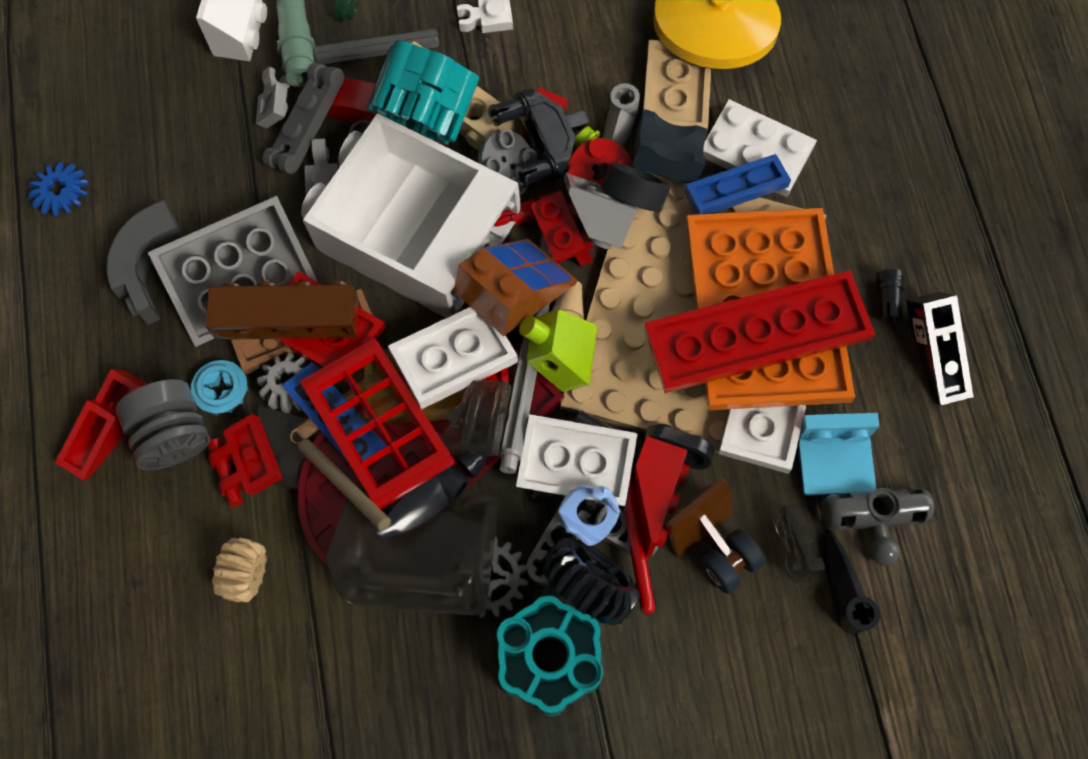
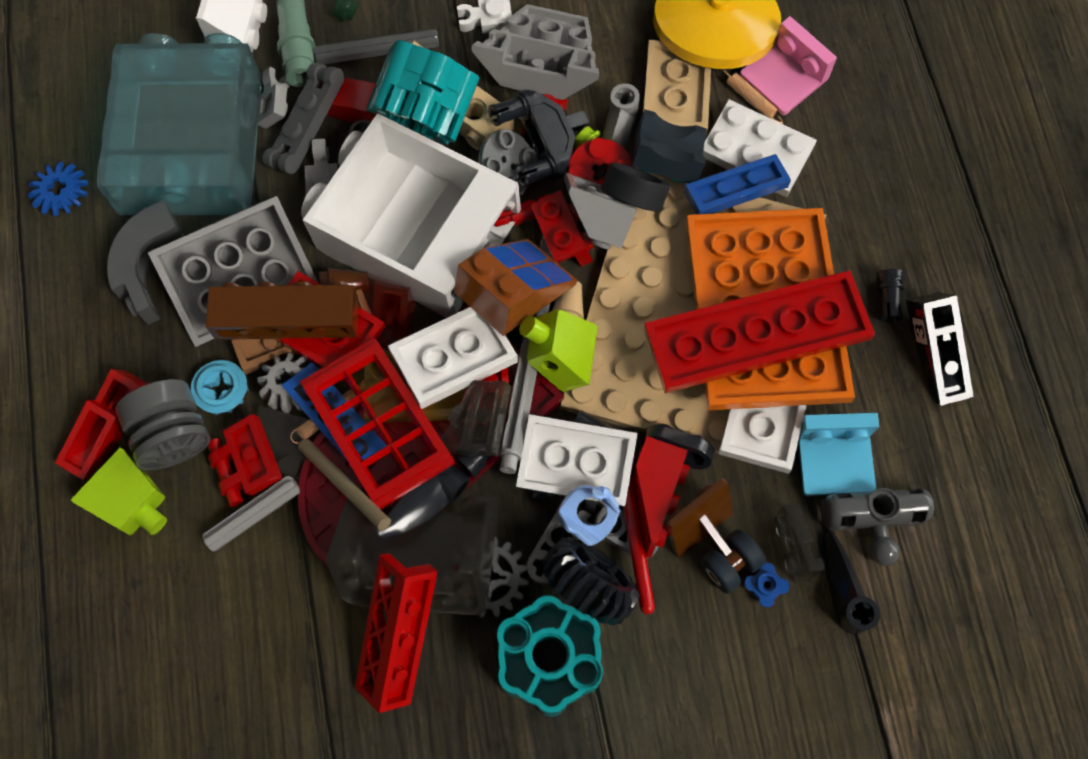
tan gear [212,538,267,602] -> none
none -> lime torso [71,447,167,535]
none -> clear light blue brick [97,33,262,215]
none -> light grey axle [202,476,300,552]
none -> reddish brown cone [319,268,369,292]
none -> red fence [355,553,438,713]
none -> clear red slope [372,282,415,351]
none -> light grey wedge [471,4,599,100]
none -> light nougat piece [722,69,783,123]
none -> bright pink bracket [740,16,837,115]
none -> blue plate [744,563,790,608]

